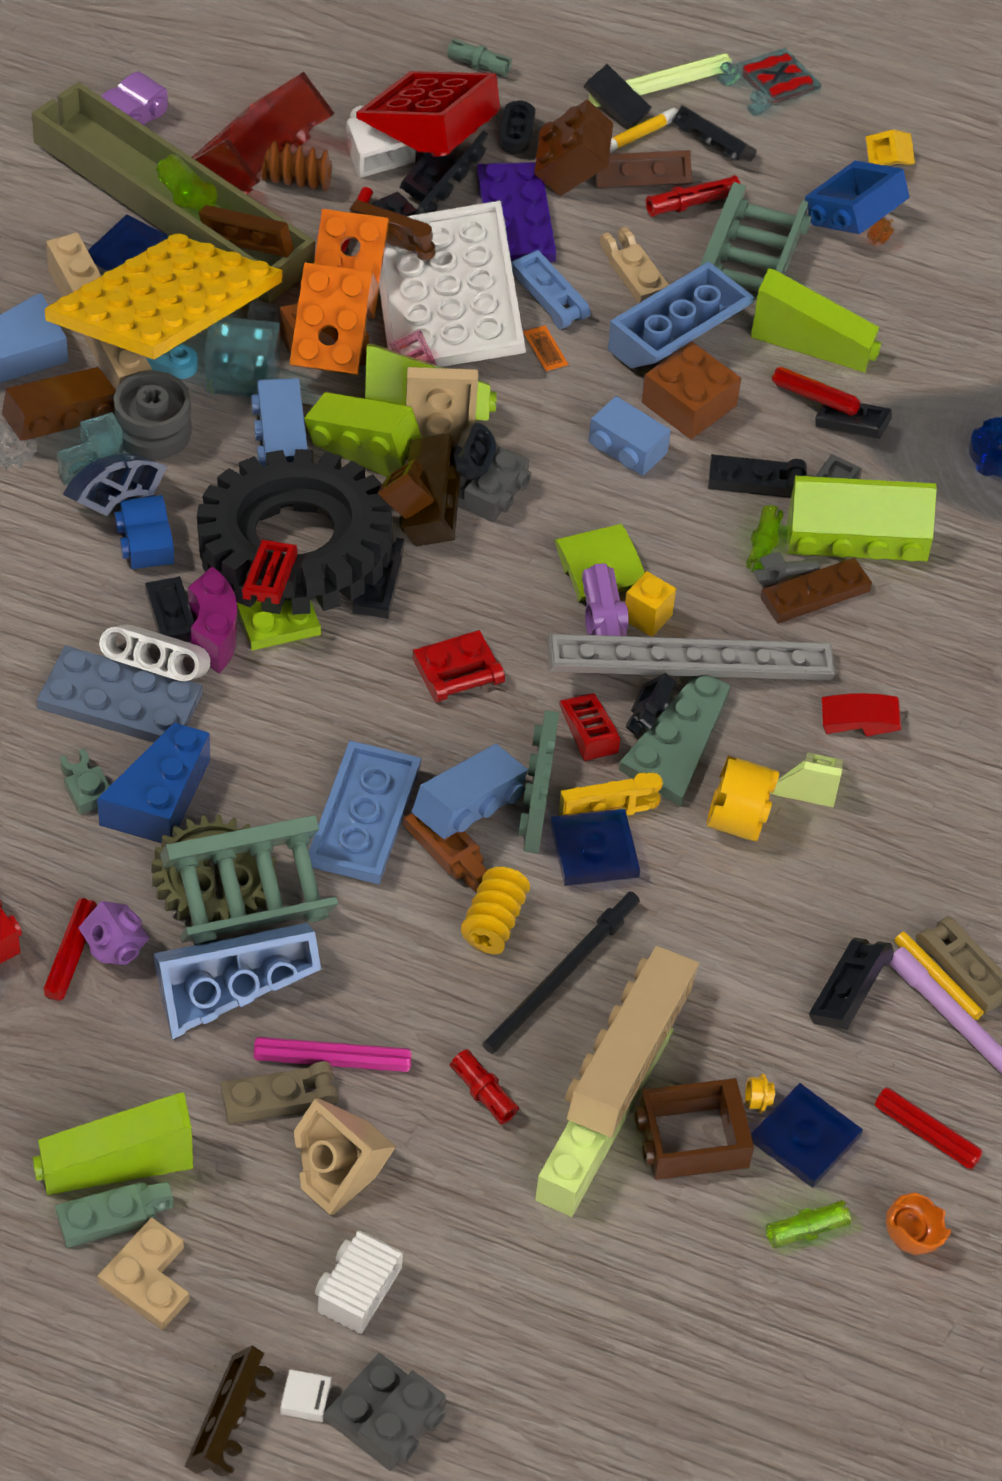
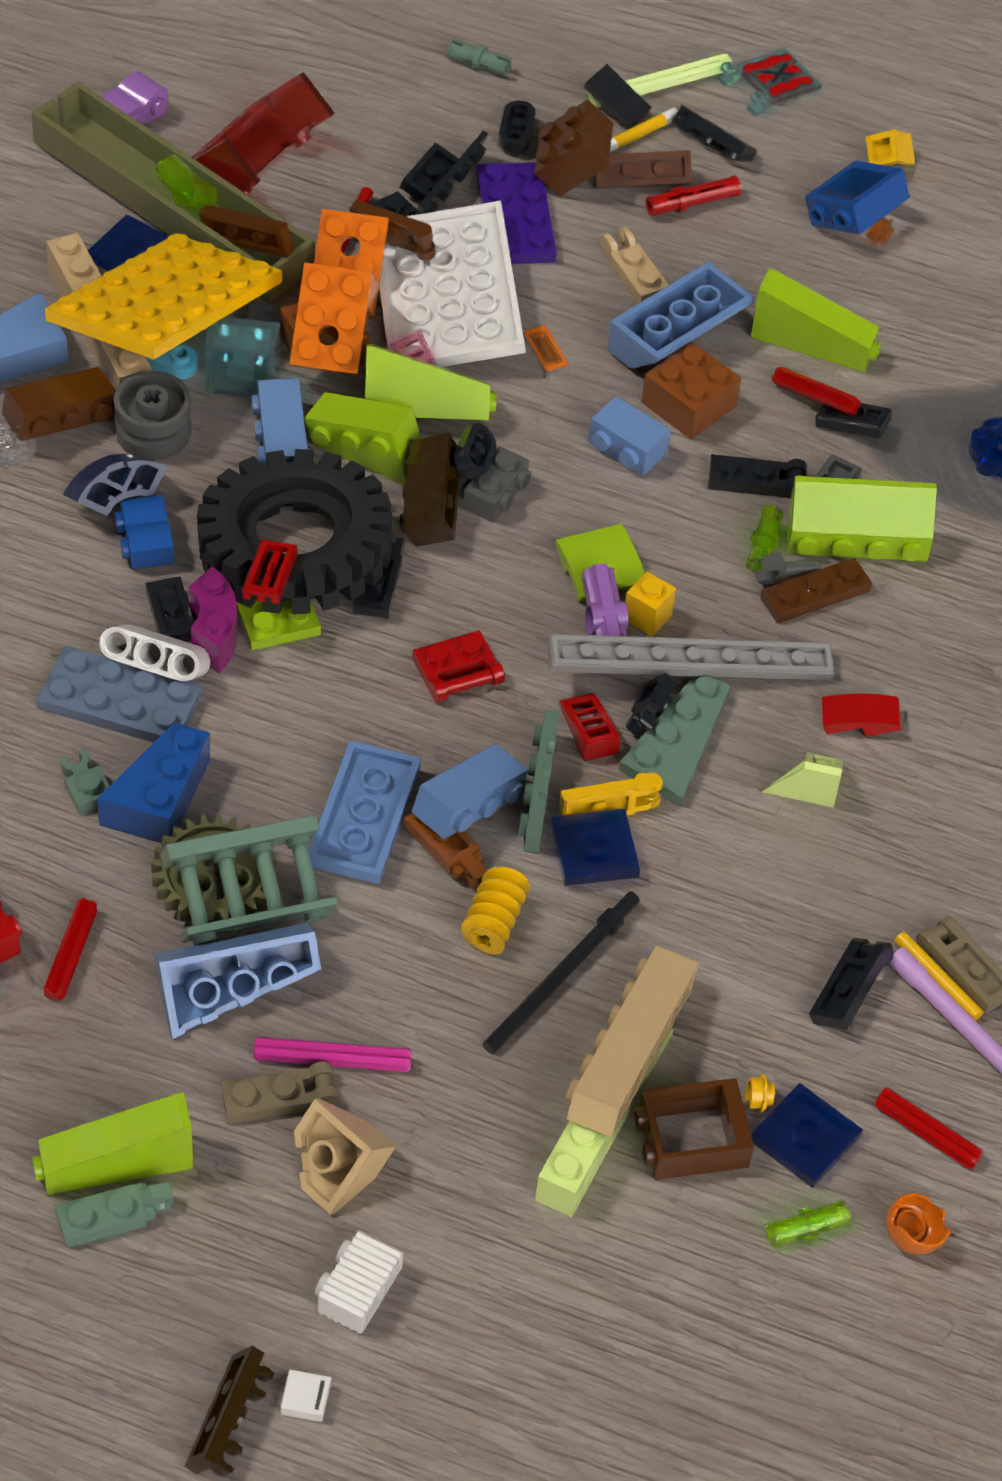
clear light blue brick [57,412,124,485] -> none
medium lavender brick [78,901,150,965] -> none
tan plate [97,1217,190,1330] -> none
dark orange piece [261,141,333,192] -> none
dark grey plate [324,1353,447,1471] -> none
white torso [346,106,416,178] -> none
red slope [356,71,501,156] -> none
reddish brown slope [378,458,434,518] -> none
tan plate [406,367,478,445] -> none
red pin [450,1049,519,1125] -> none
medium blue plate [511,250,591,330] -> none
sand green fence [699,182,811,291] -> none
yellow brick [706,756,780,842] -> none

